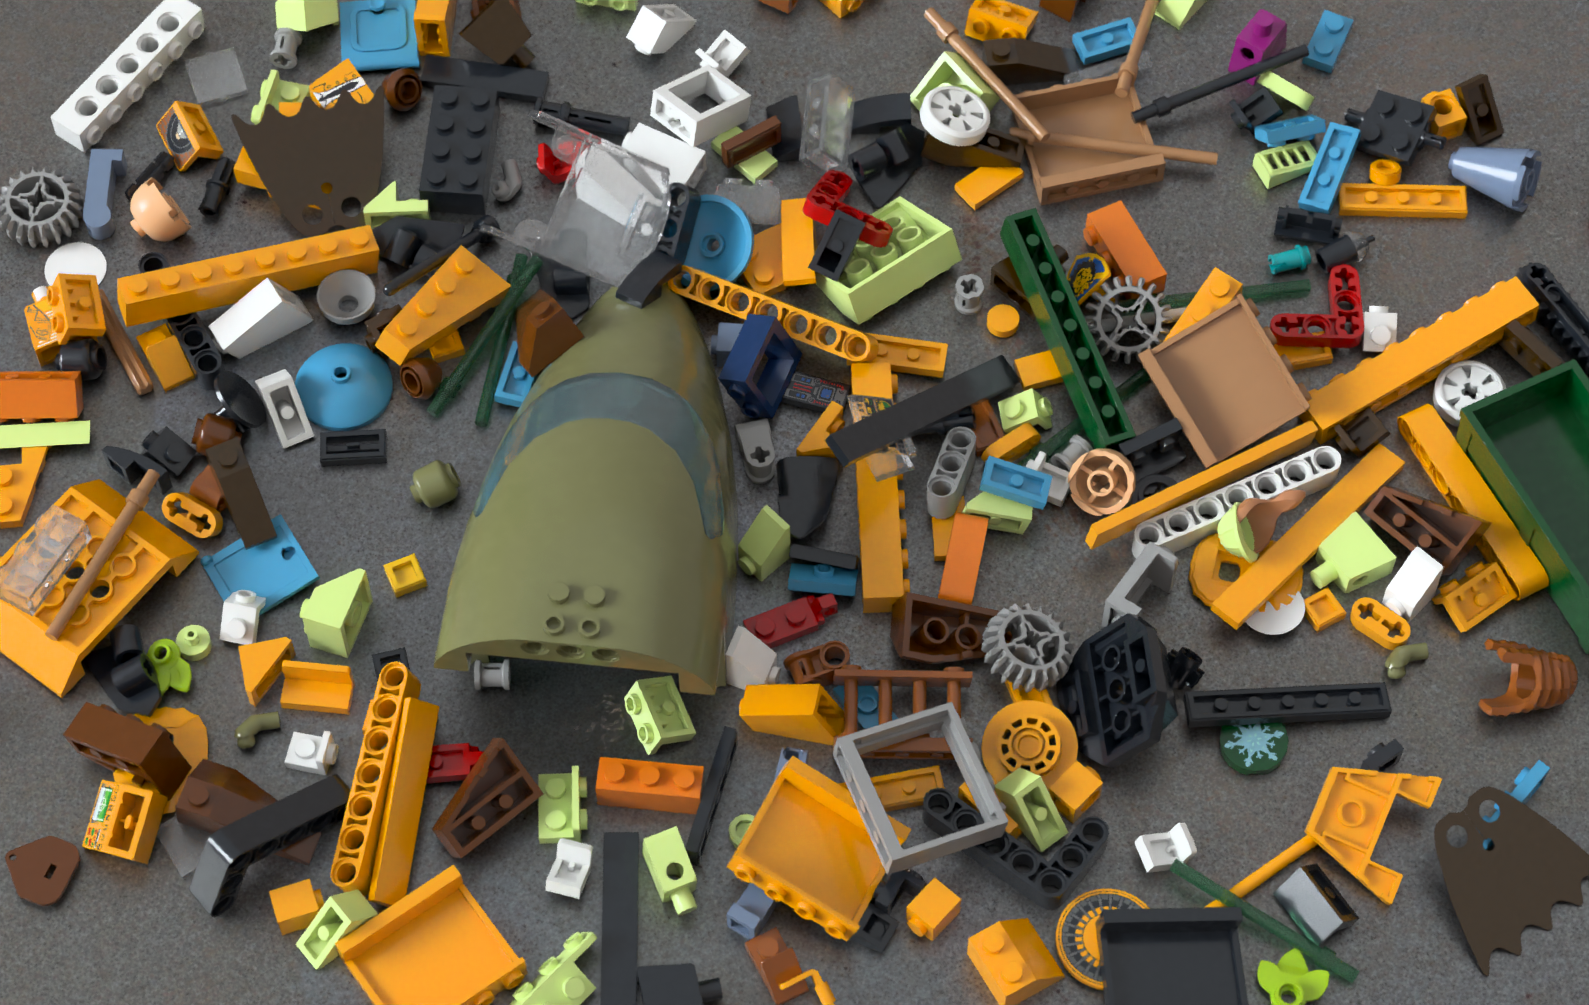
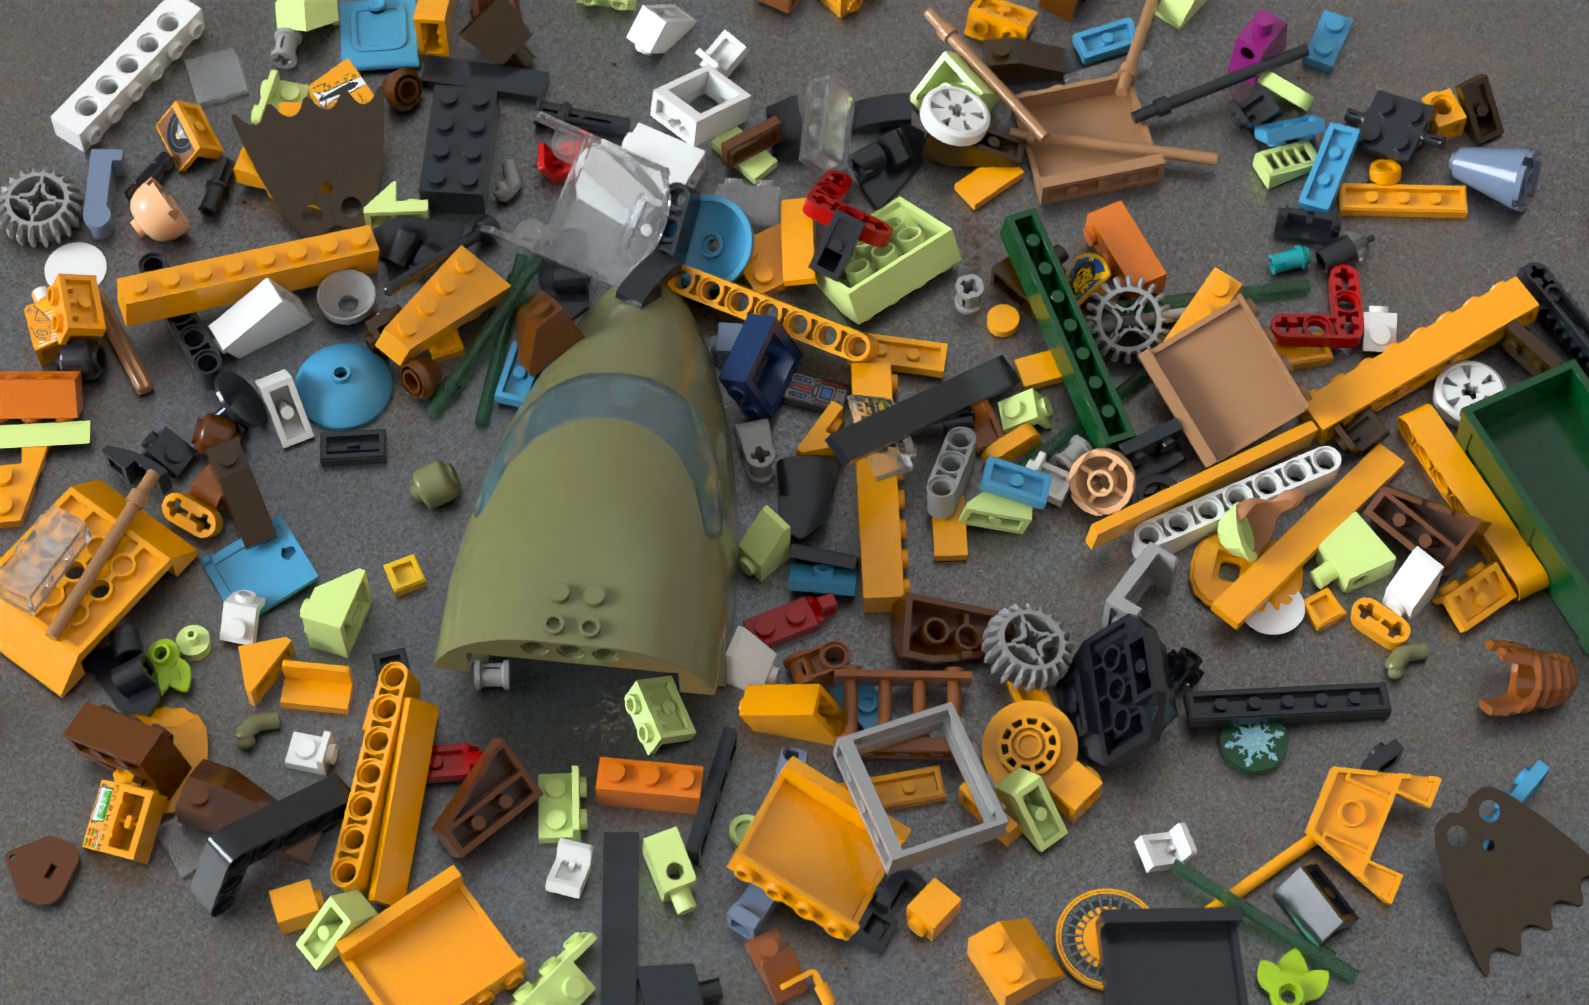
light orange slope [136,323,195,392] -> none
black beam [922,788,1109,910] -> none
orange beam [938,512,989,605] -> none

